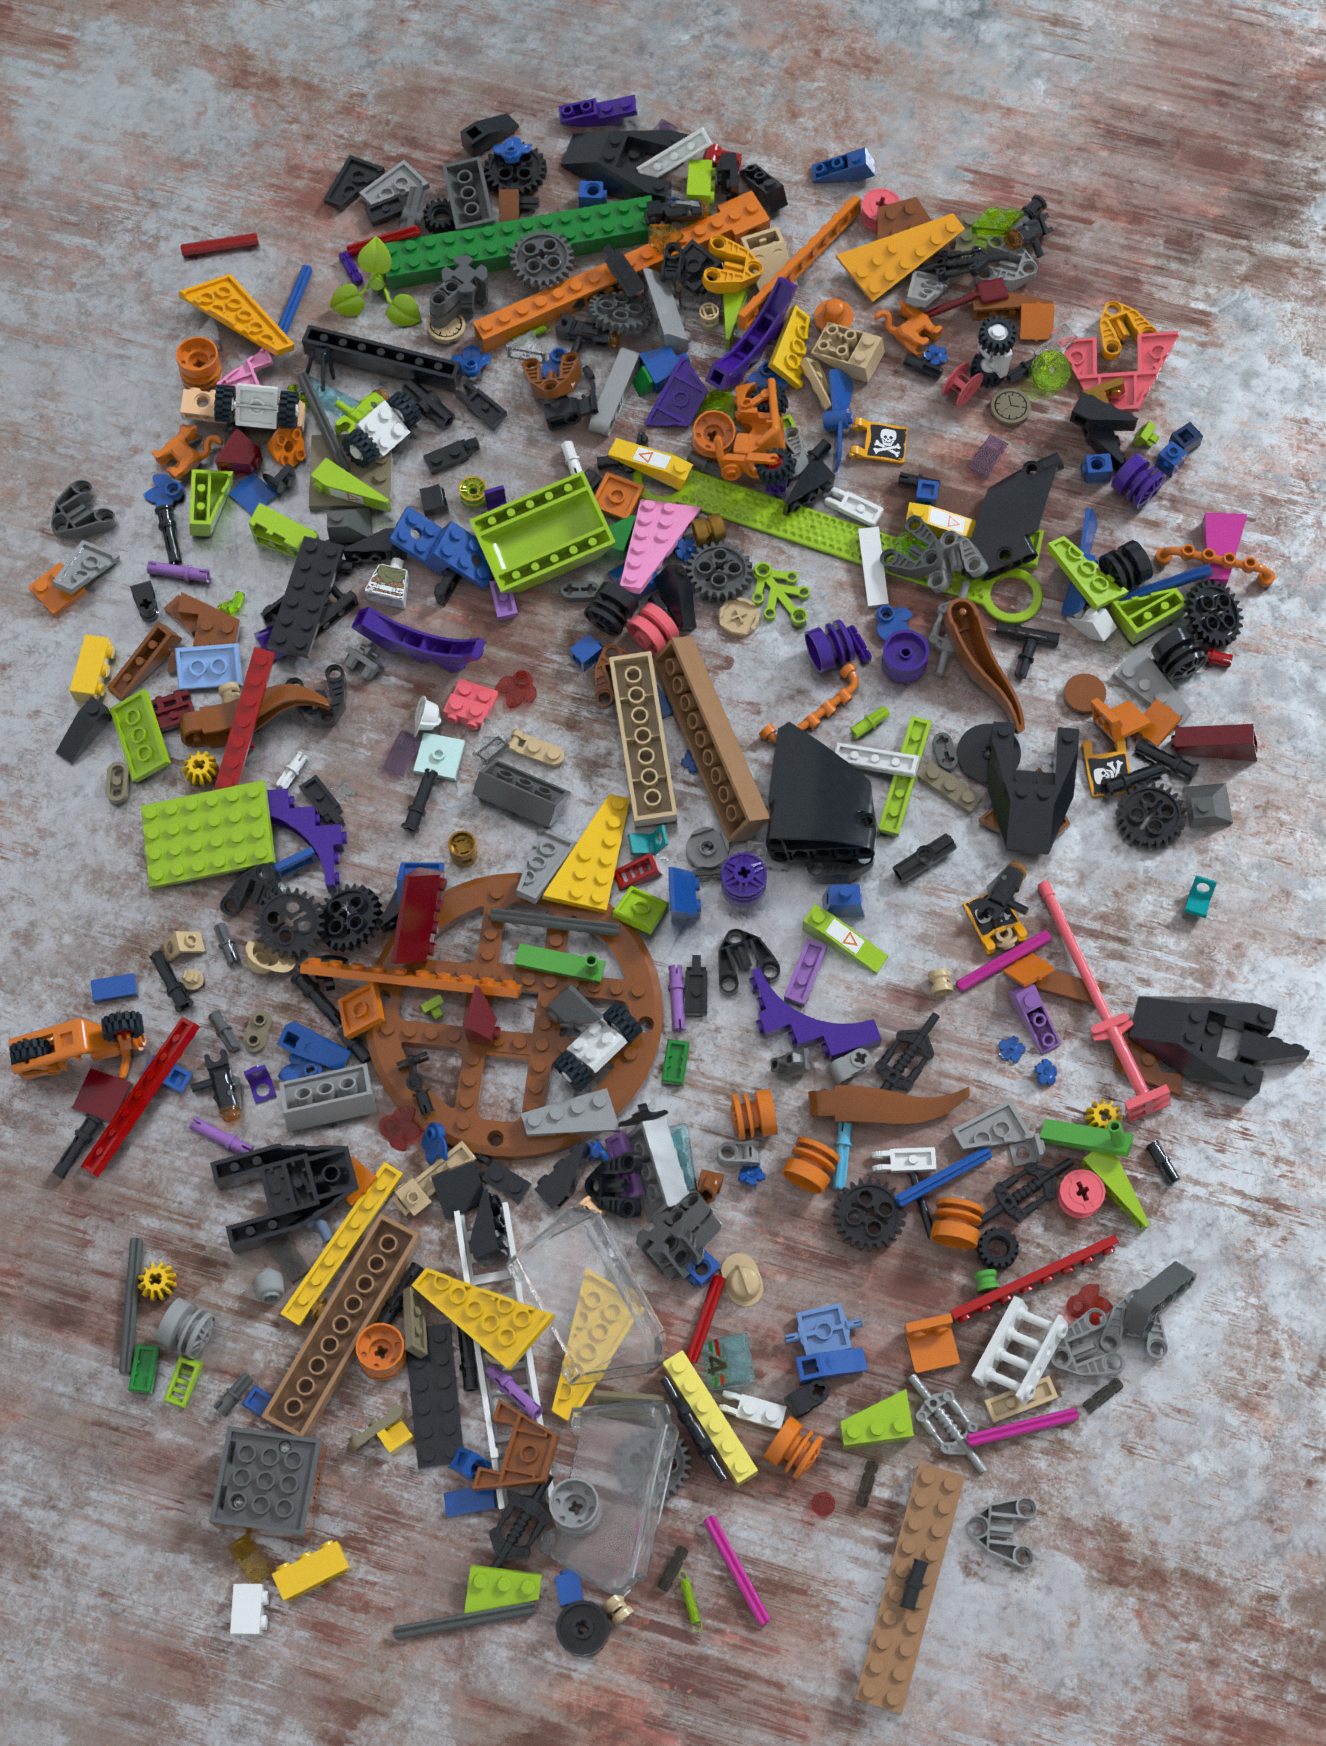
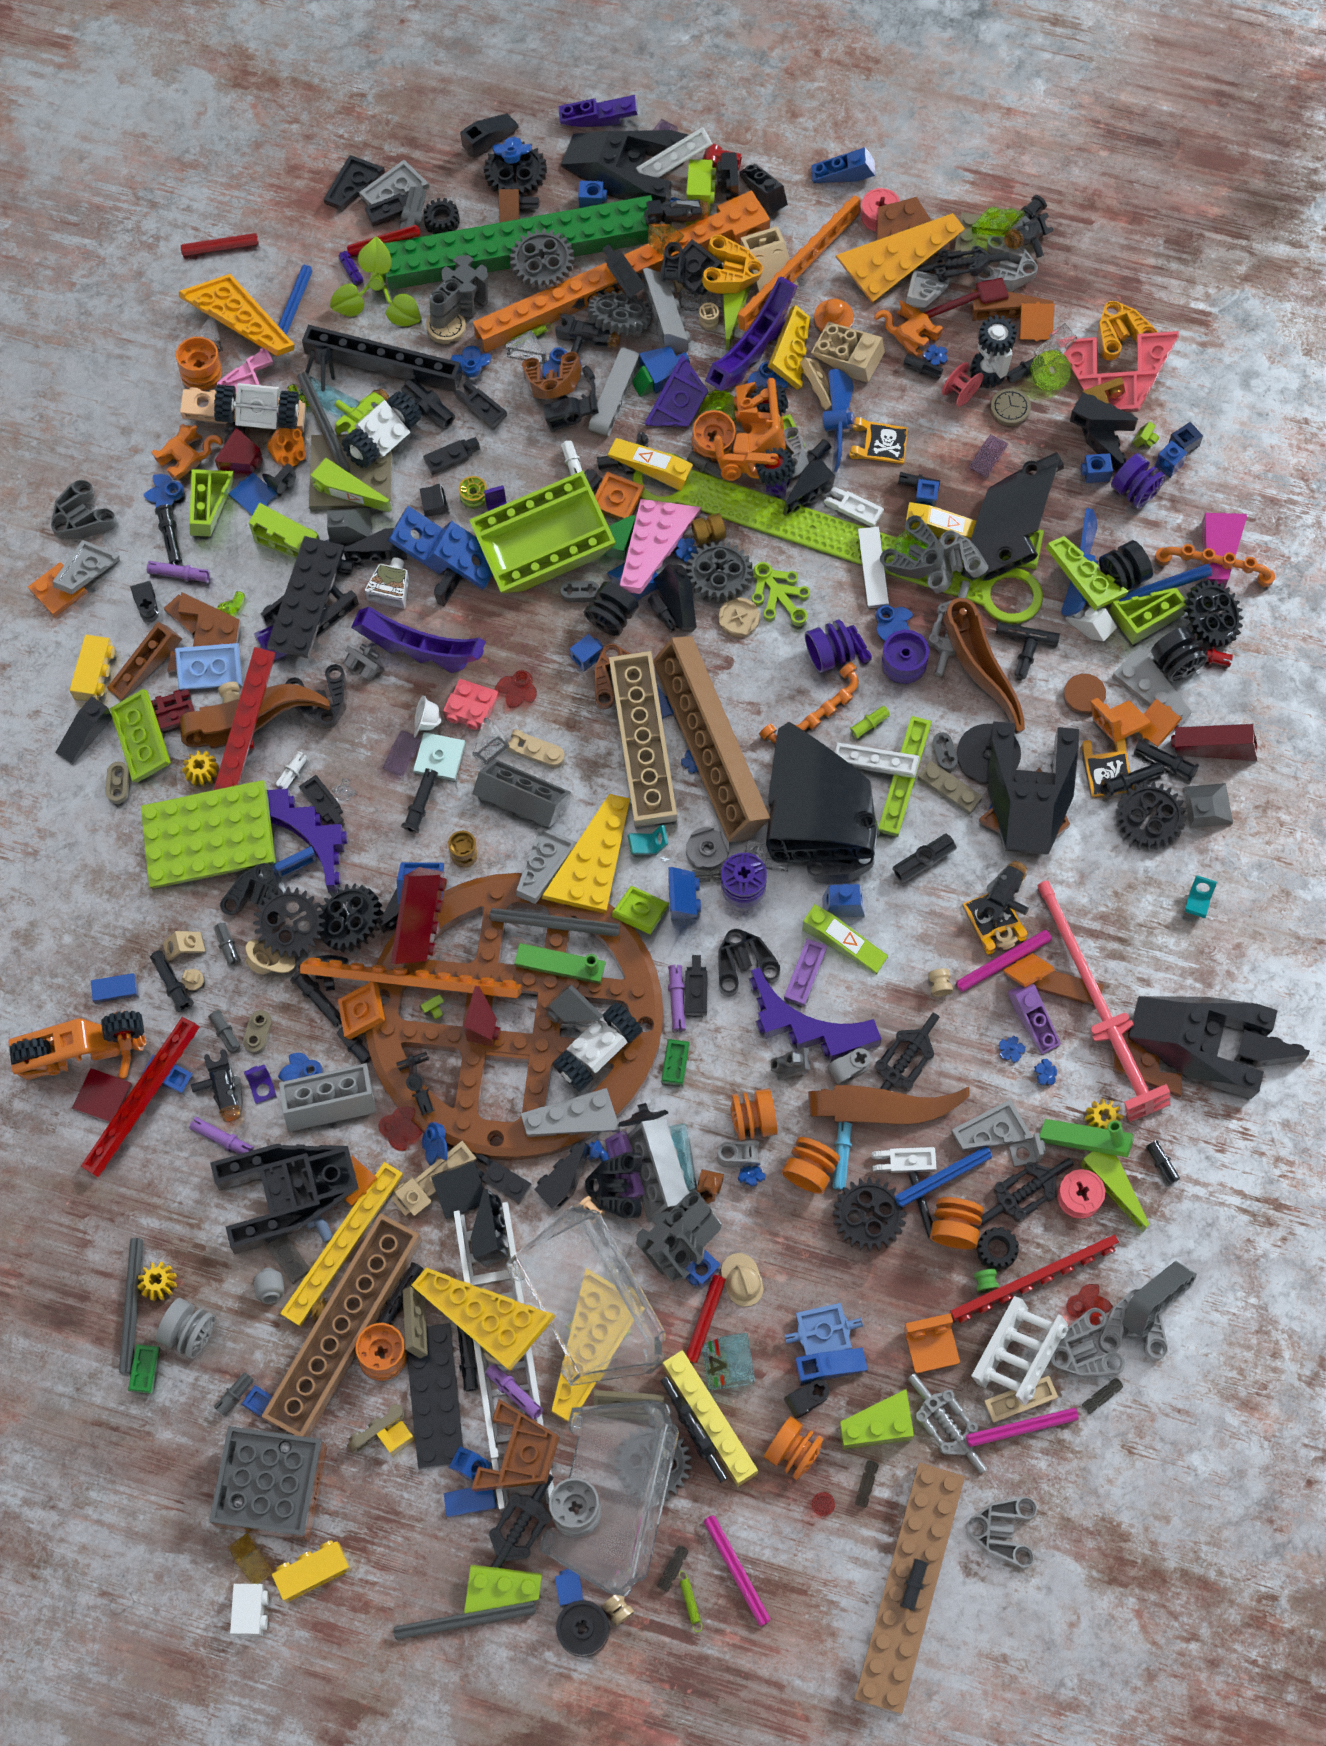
black pin [52,1113,104,1179] -> none
lime slope [163,1355,204,1408] -> none
blue slope [277,1021,352,1070] -> none
dark grey slope [442,156,495,230] -> none
medium lavender plate [489,580,518,621] -> none
red slope [614,853,663,891] -> none
coral wheel [626,603,679,657] -> none
white hinge [719,1390,787,1431] -> none

